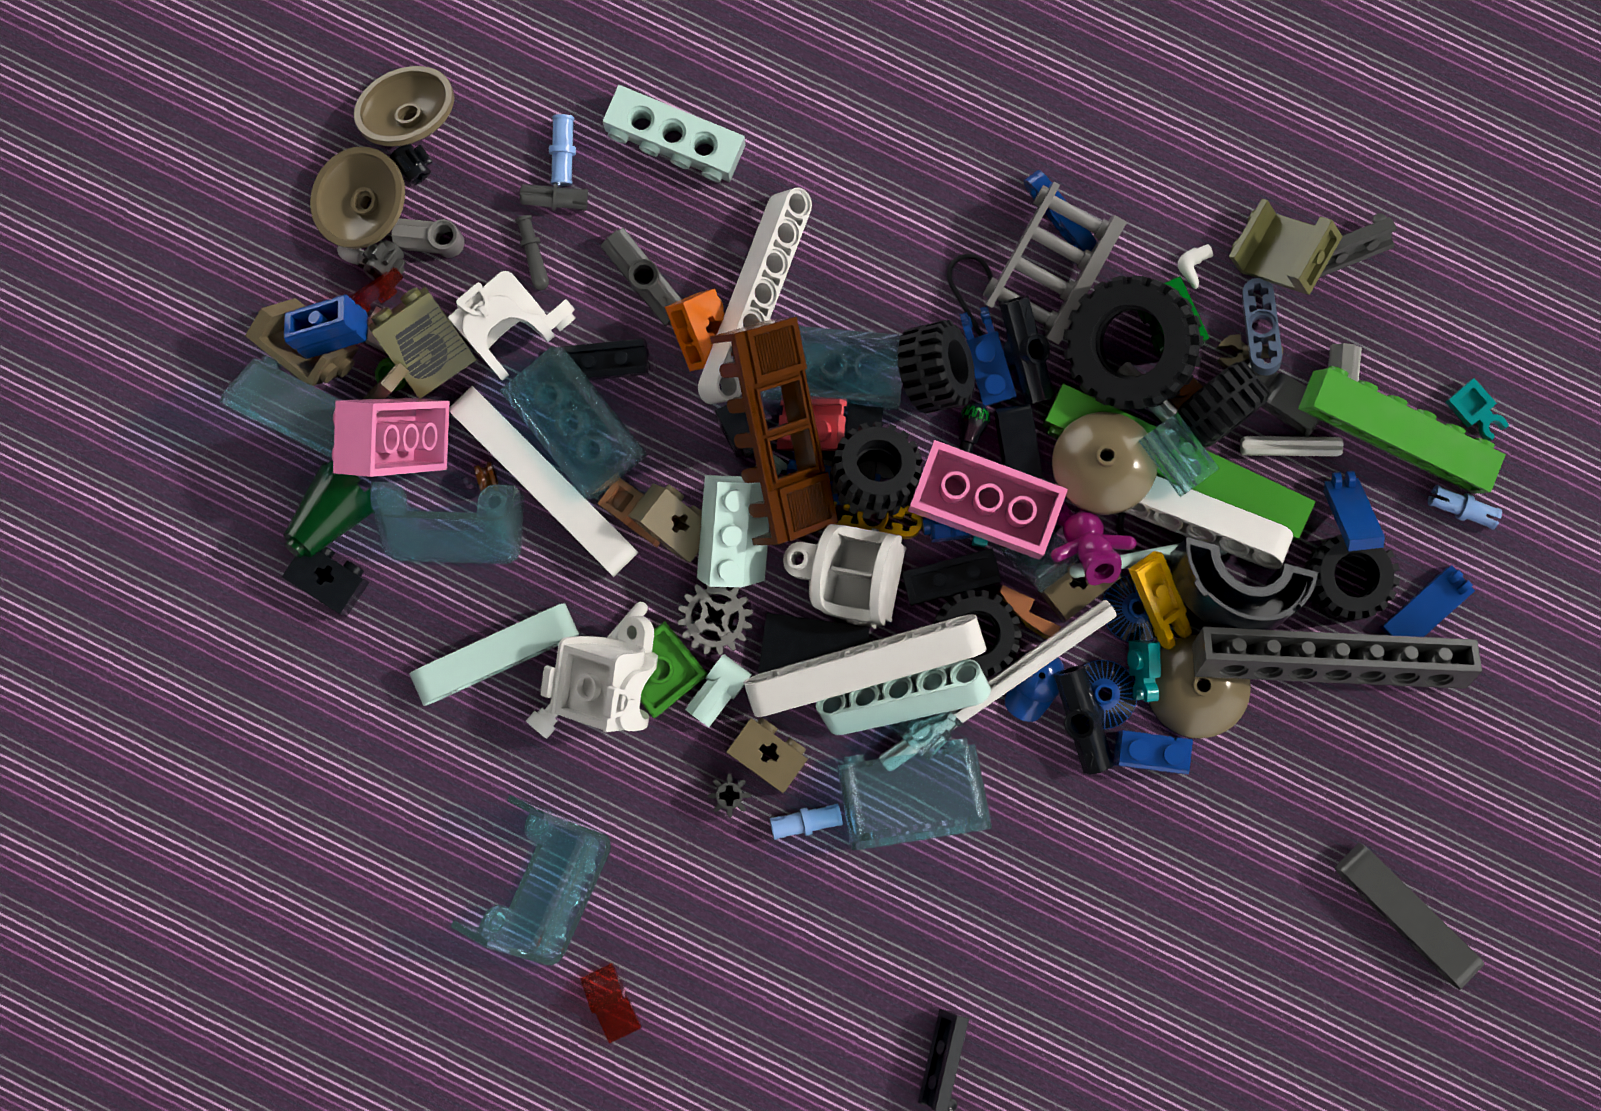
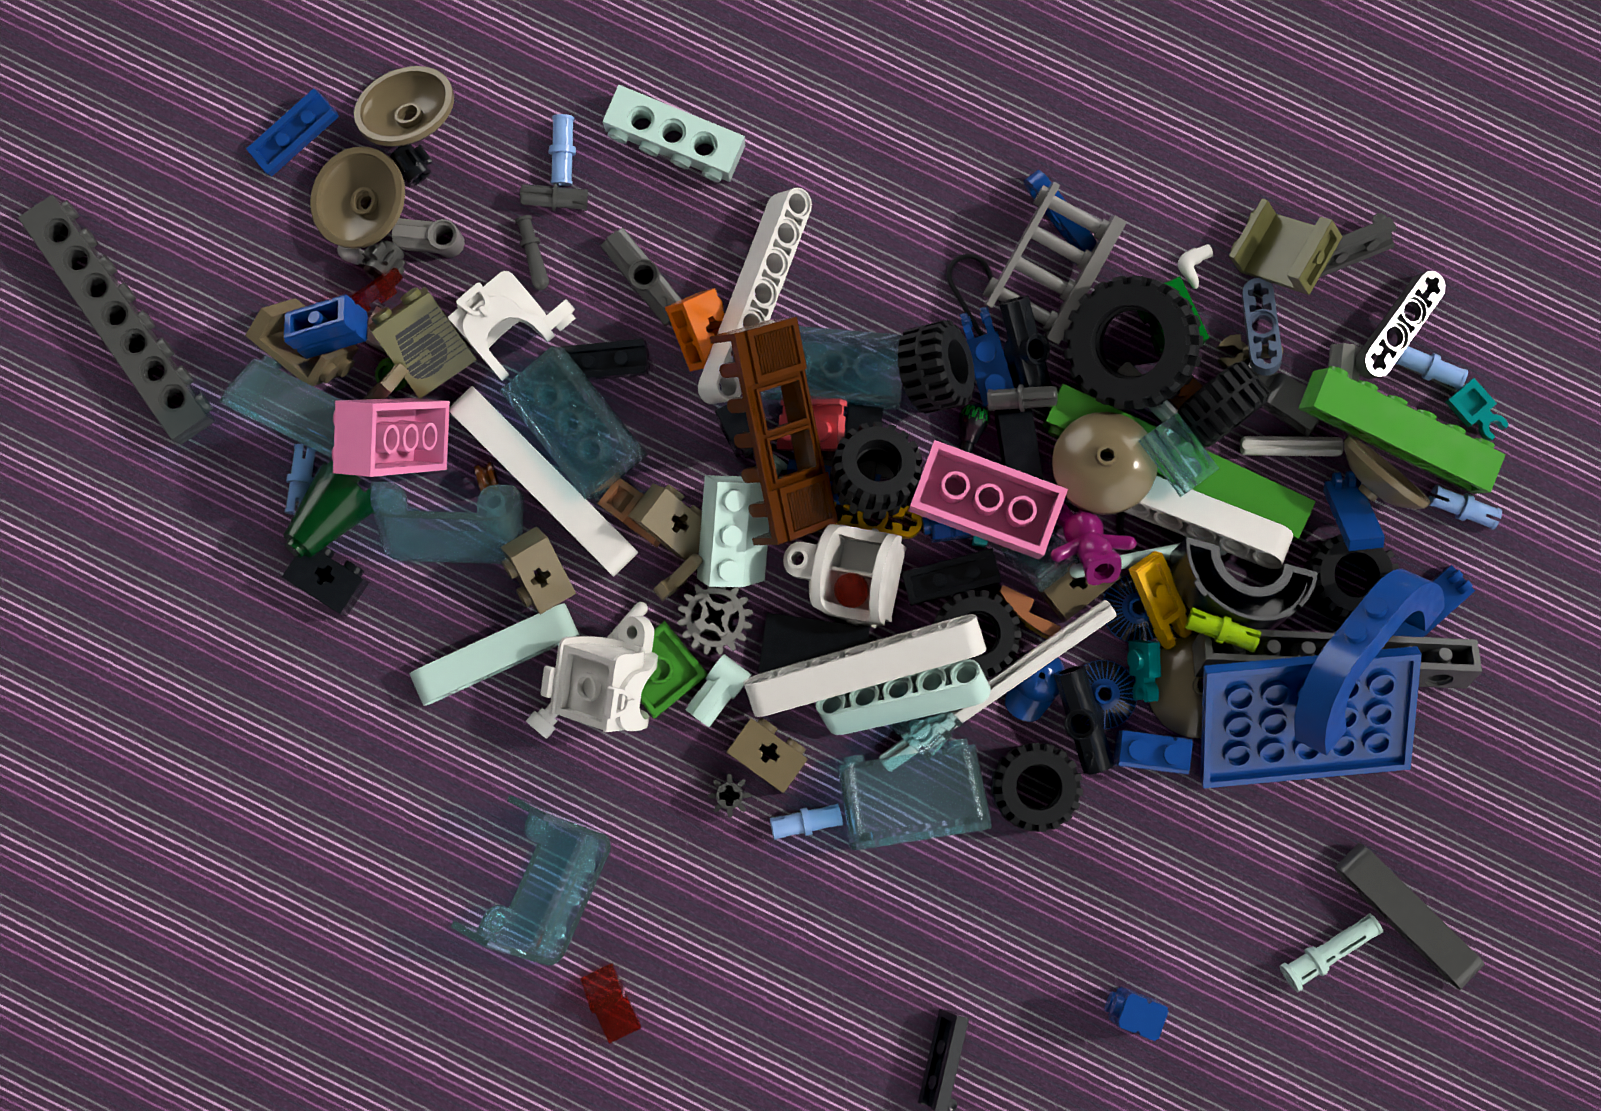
none -> dark grey brick [18,194,215,445]
none -> blue hinge [246,88,339,177]
none -> light blue pin [284,444,317,515]
none -> dark tan brick [500,526,576,615]
none -> dark tan bar [653,553,703,602]
none -> clear red plate [834,573,869,608]
none -> dark grey axle [987,384,1058,412]
none -> black tyre [991,743,1083,832]
none -> blue brick [1104,986,1169,1041]
none -> lime pin [1185,607,1261,653]
none -> blue plate [1200,646,1422,789]
none -> light aqua pin [1280,913,1383,993]
none -> blue arch [1294,569,1445,756]
none -> dark tan dish [1344,435,1431,509]
none -> beam [1356,271,1446,379]
none -> light blue pin [1395,346,1468,390]

